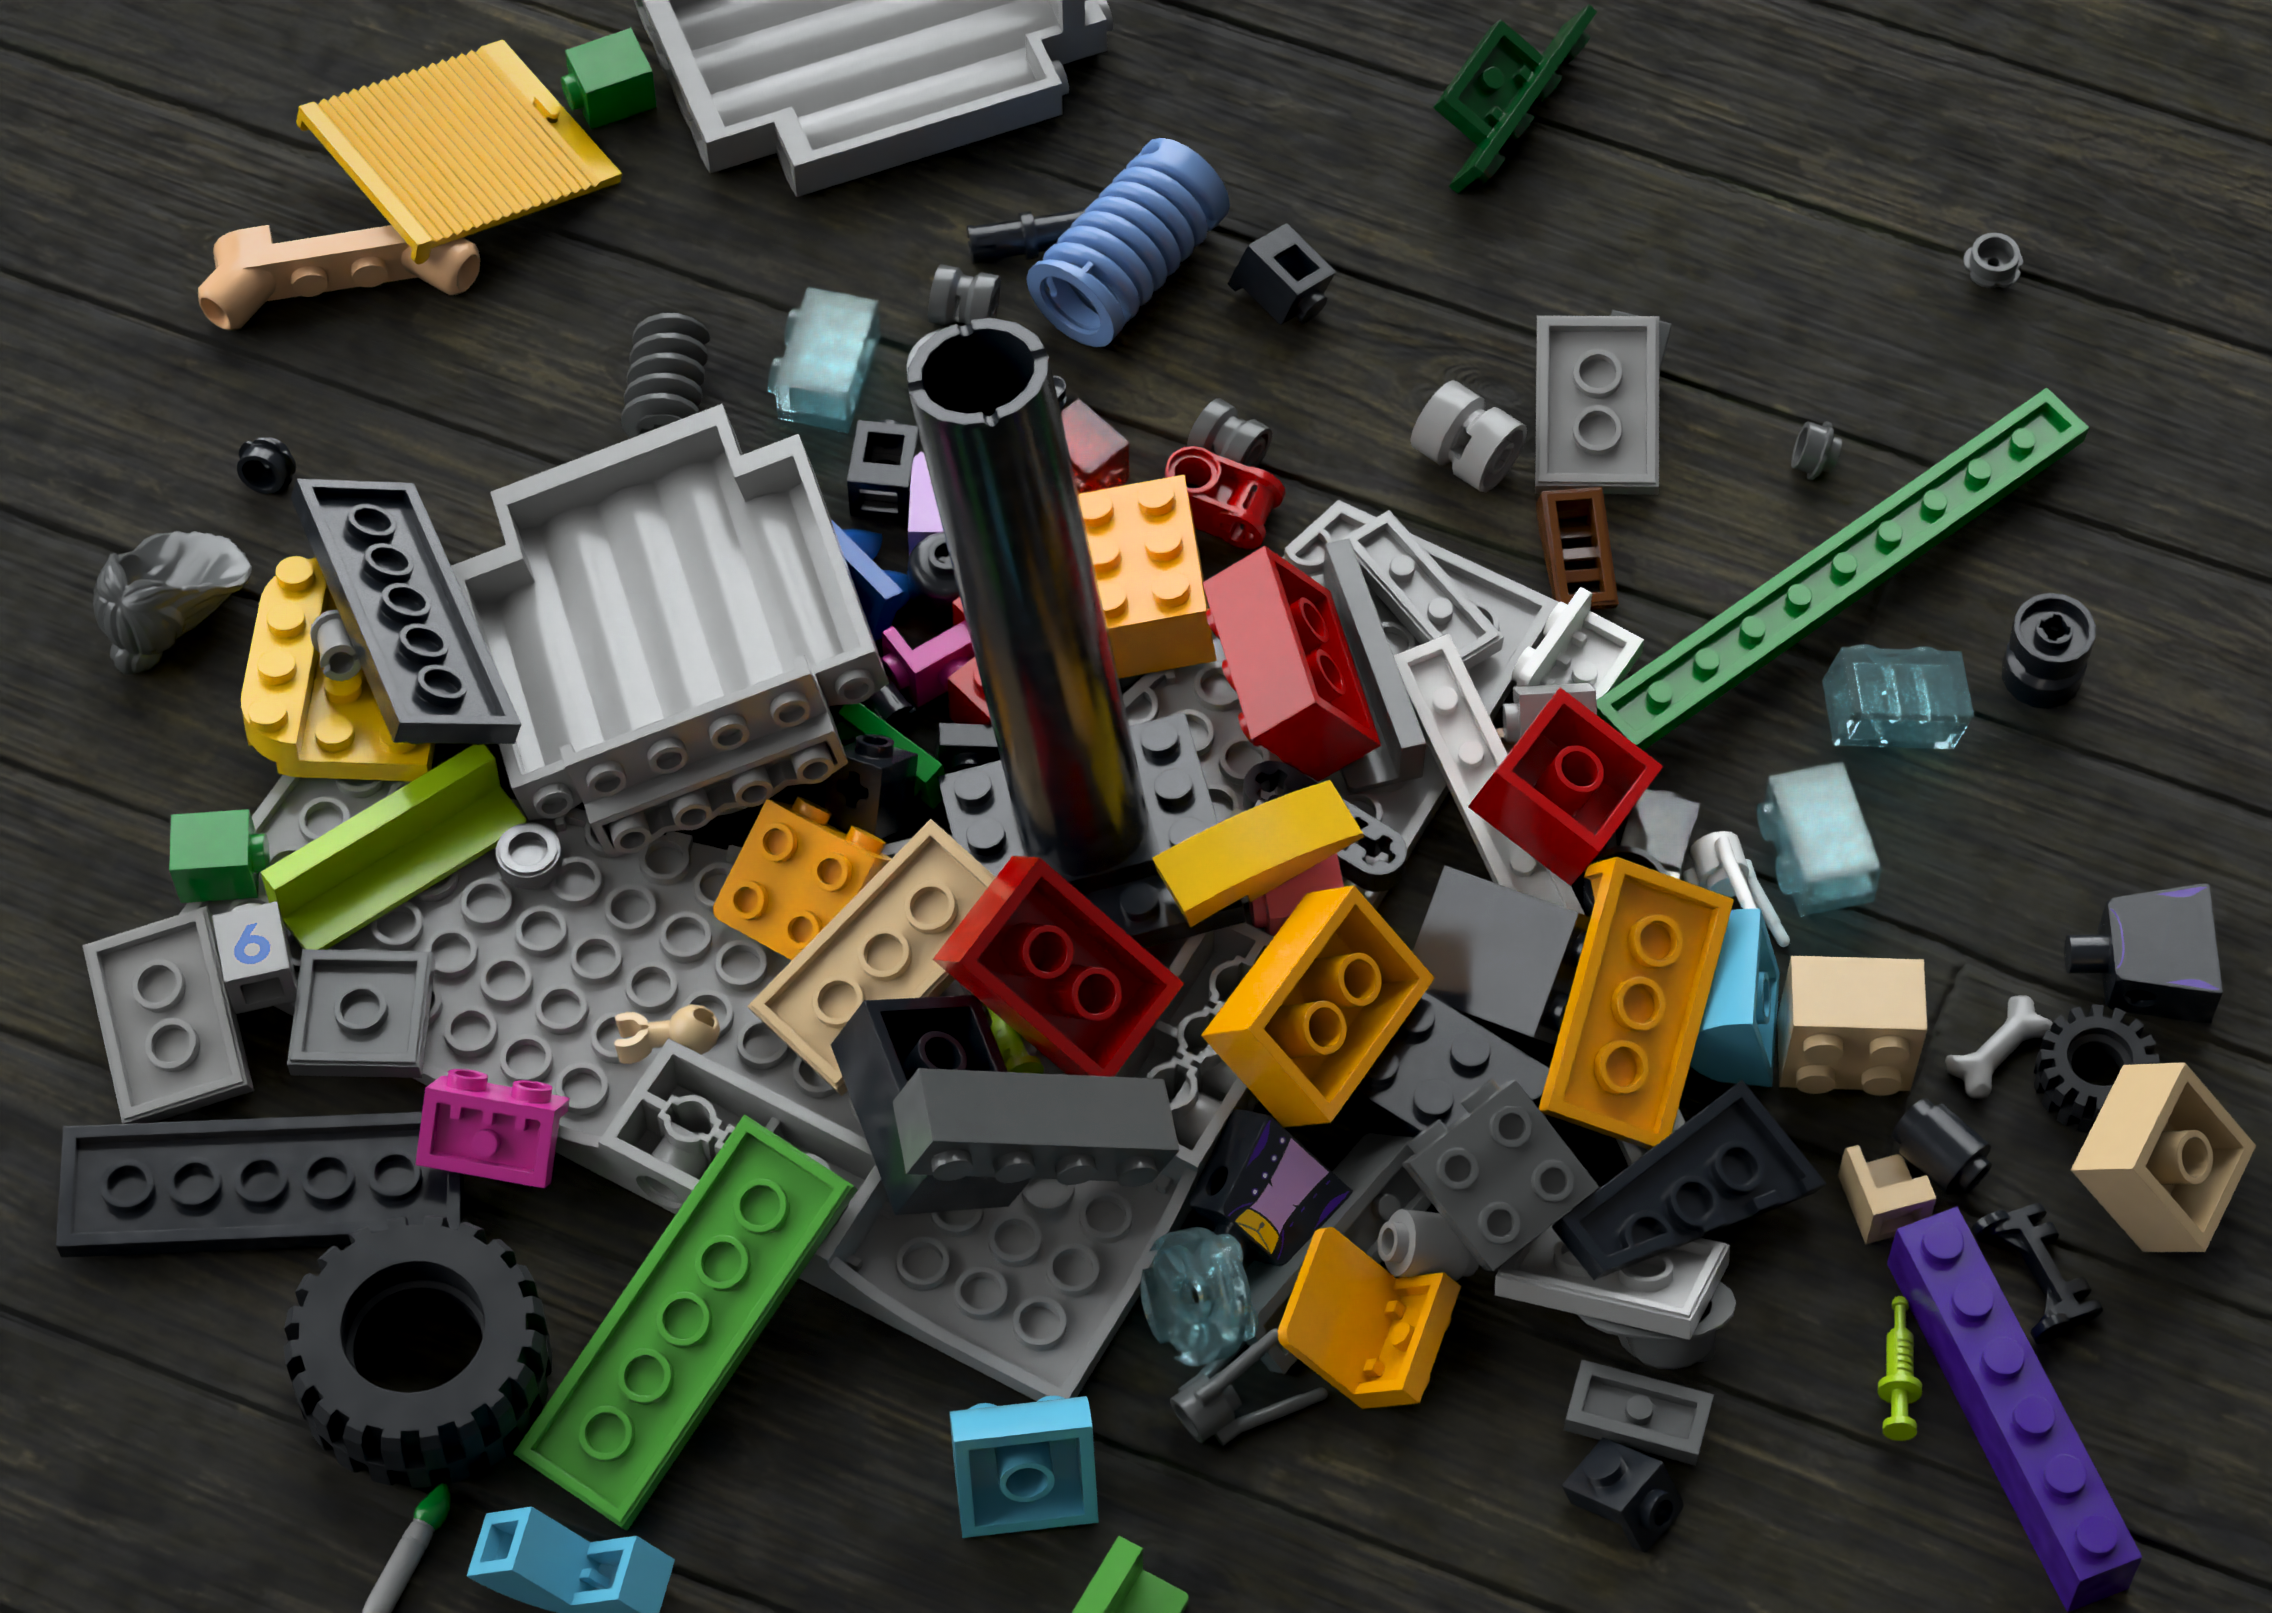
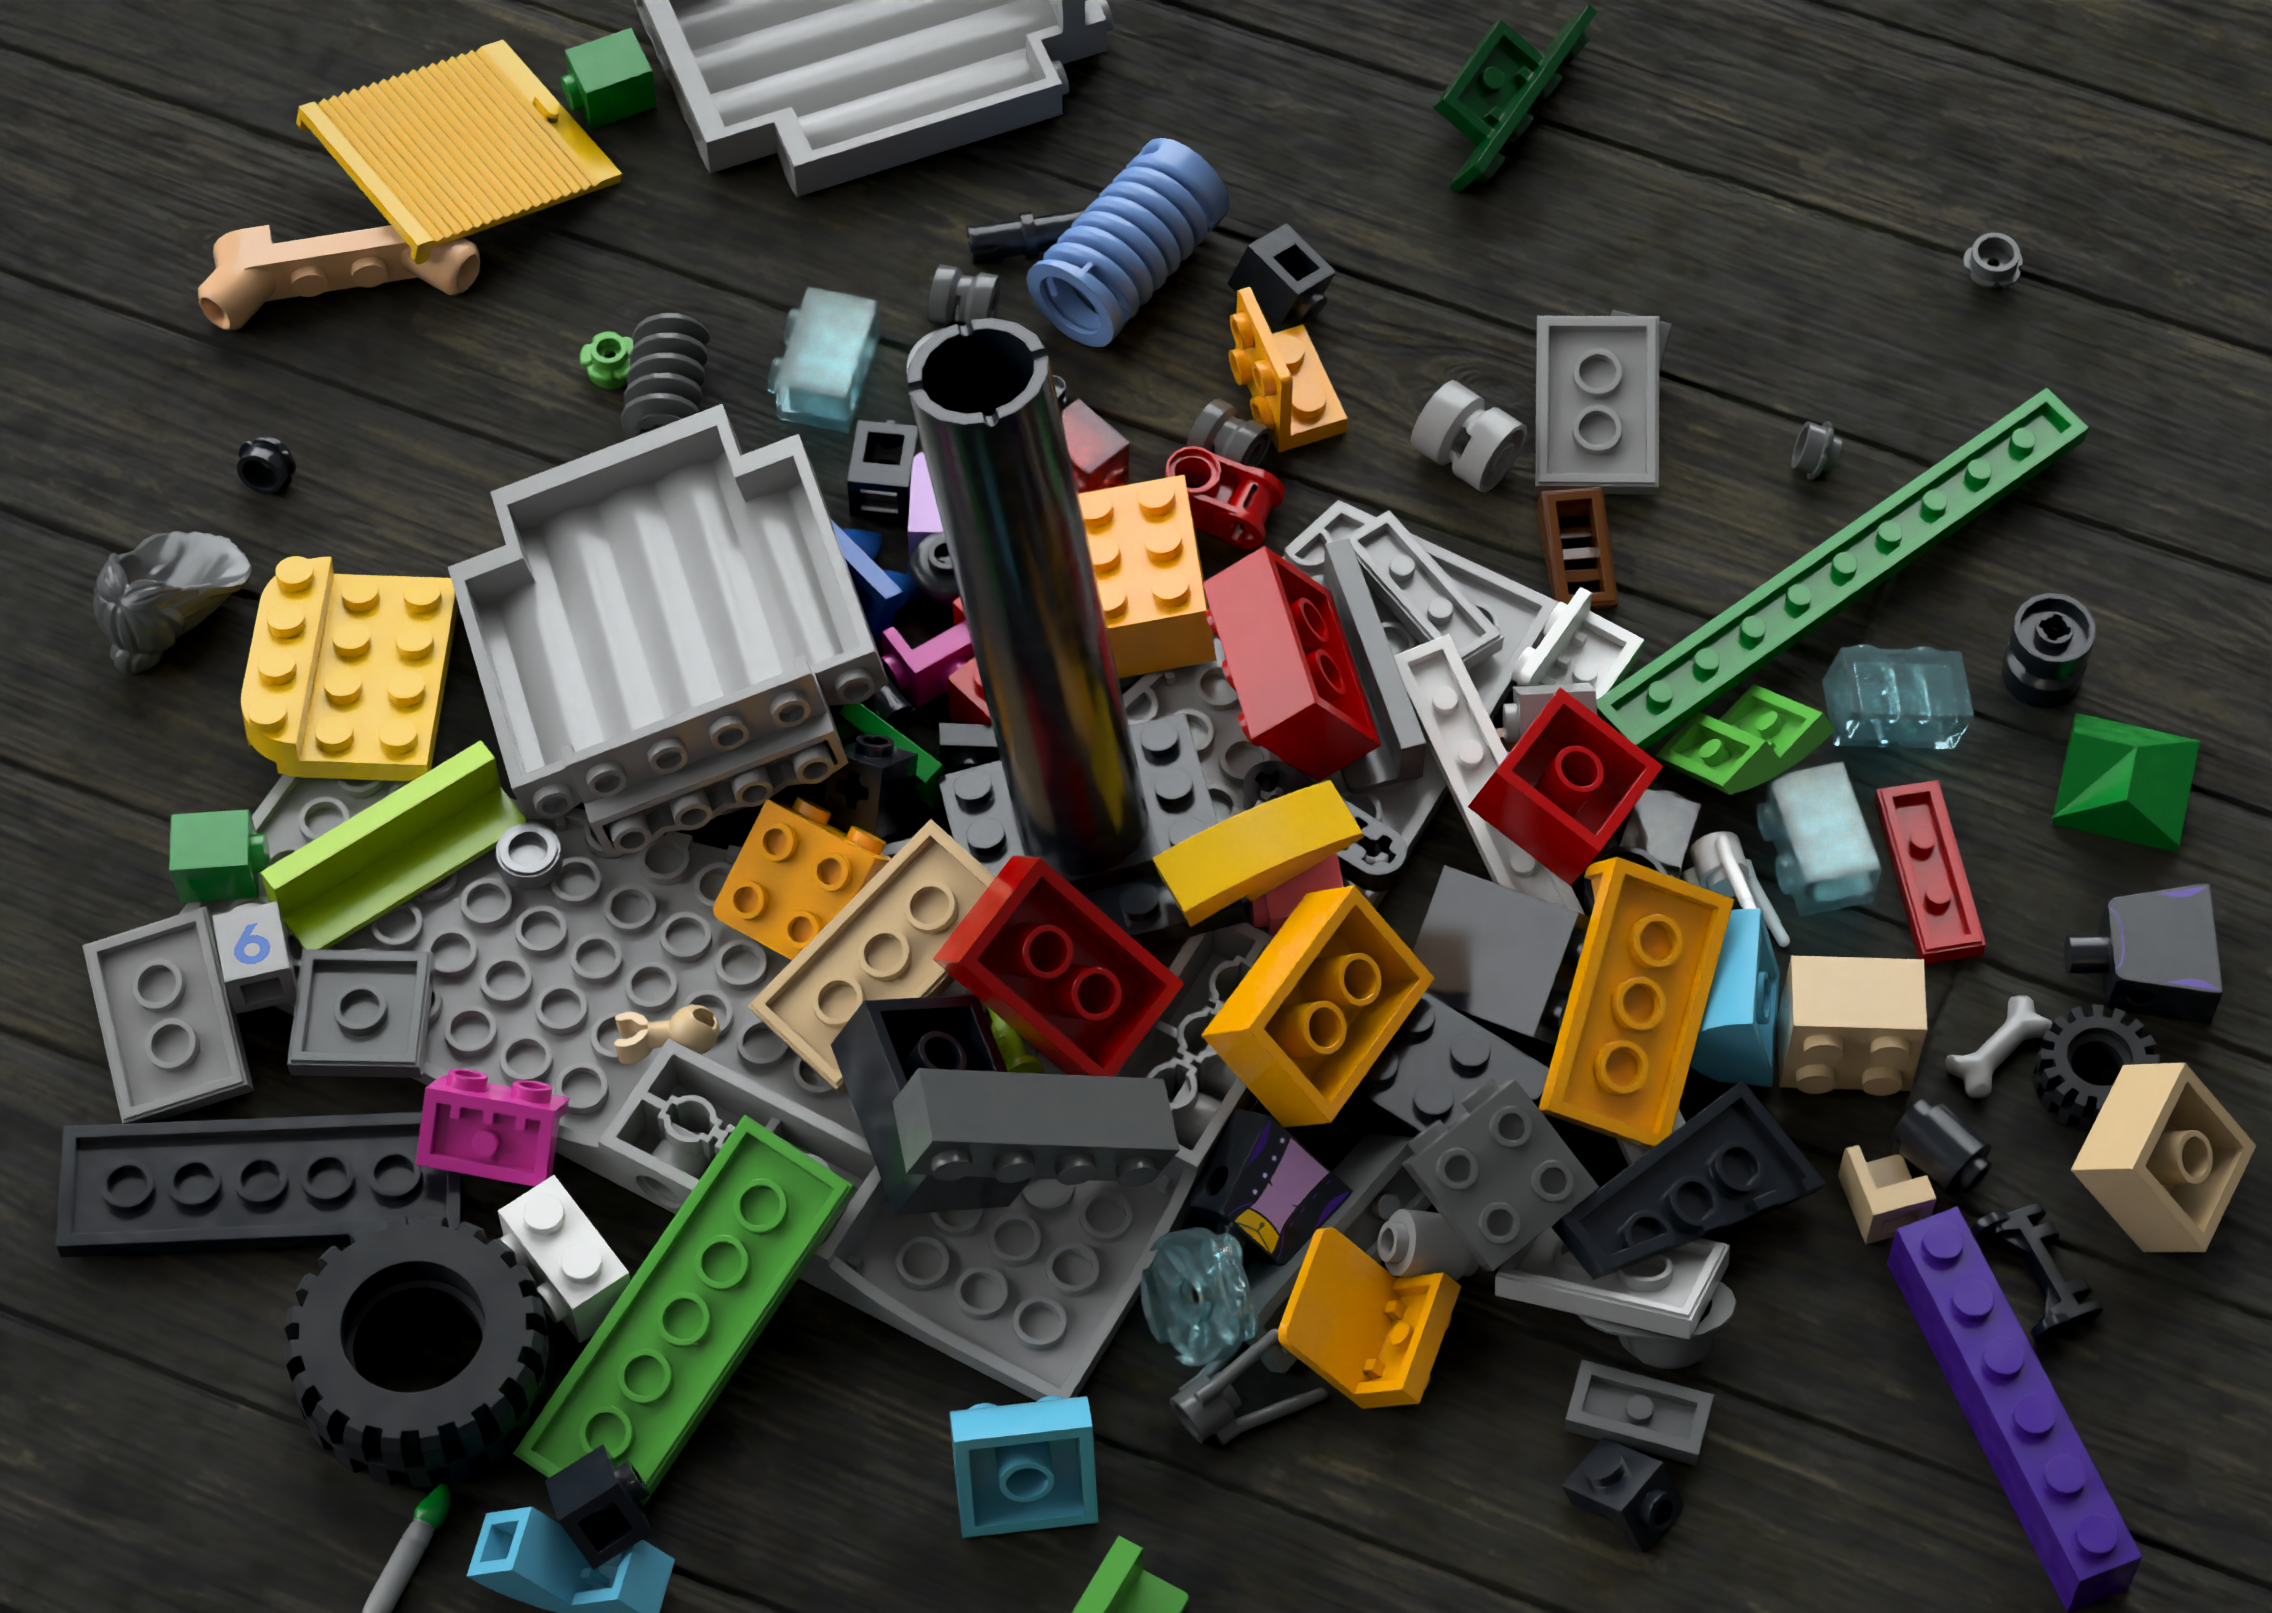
black plate [291,479,521,745] -> none
light grey pin [310,610,361,681] -> none
lime piece [1878,1296,1922,1441] -> none
none -> white brick [498,1175,631,1343]
none -> black brick [545,1444,653,1570]
none -> bright green plate [580,332,633,389]
none -> light orange bracket [1229,287,1347,453]
none -> bright green slope [1655,684,1835,795]
none -> tile [1874,780,1986,965]
none -> green slope [2051,713,2200,853]

